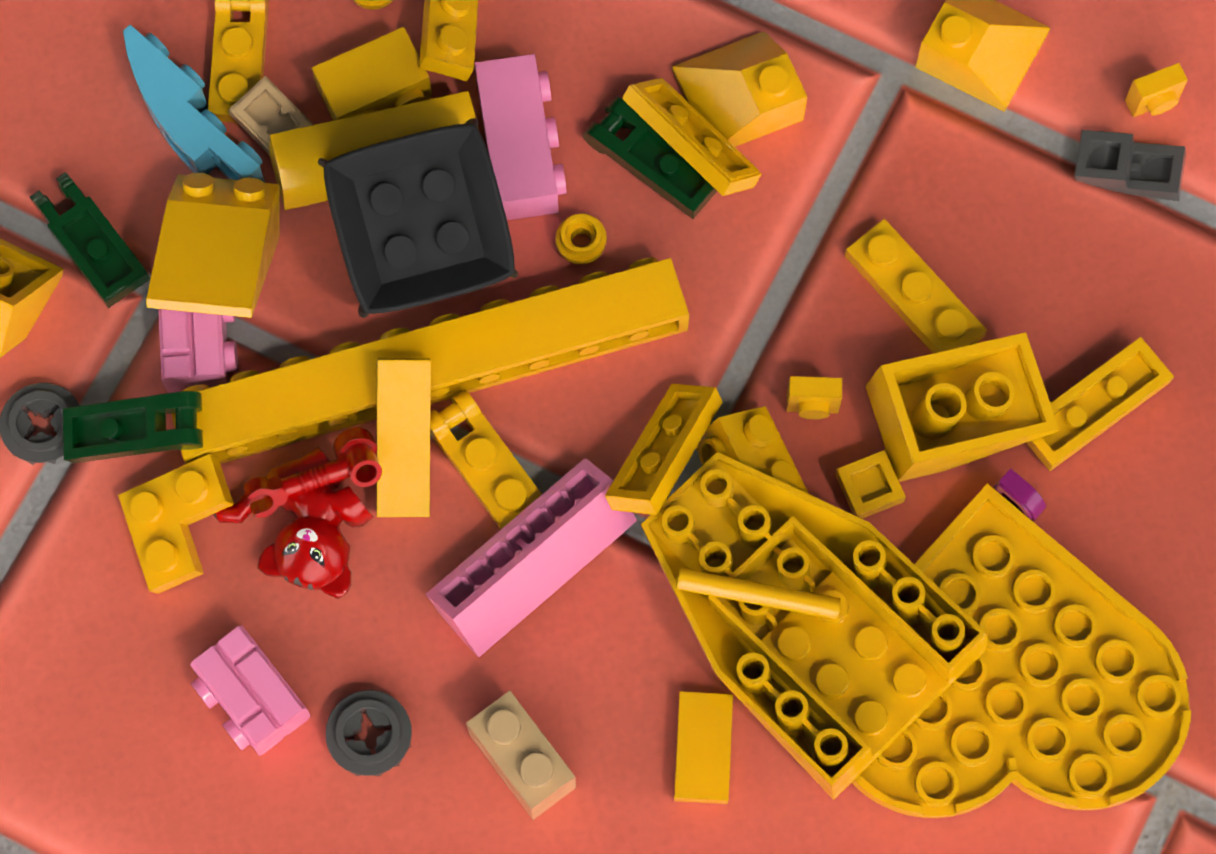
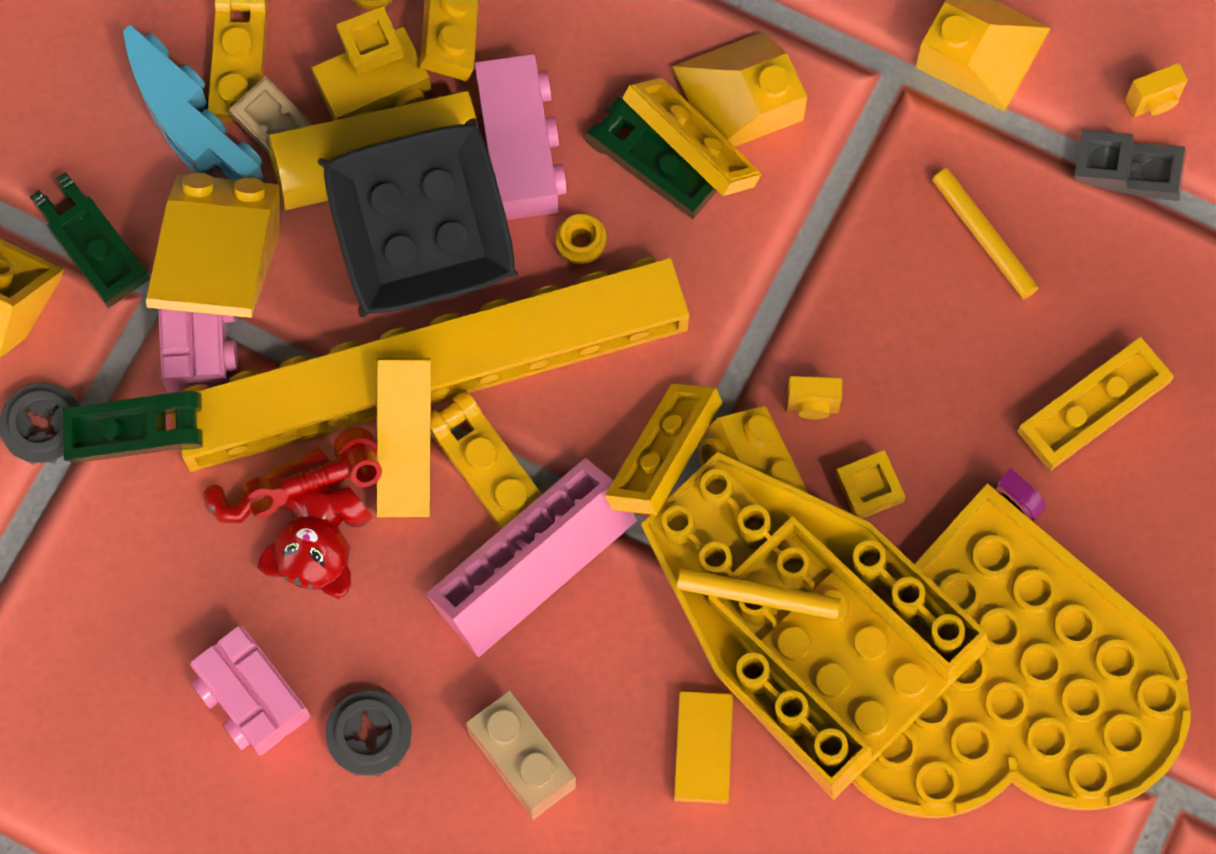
yellow plate [118,454,234,594] -> none
yellow plate [845,218,987,353] -> none
yellow slope [865,332,1059,482] -> none
none -> yellow plate [336,6,404,76]
none -> yellow bar [932,168,1039,300]

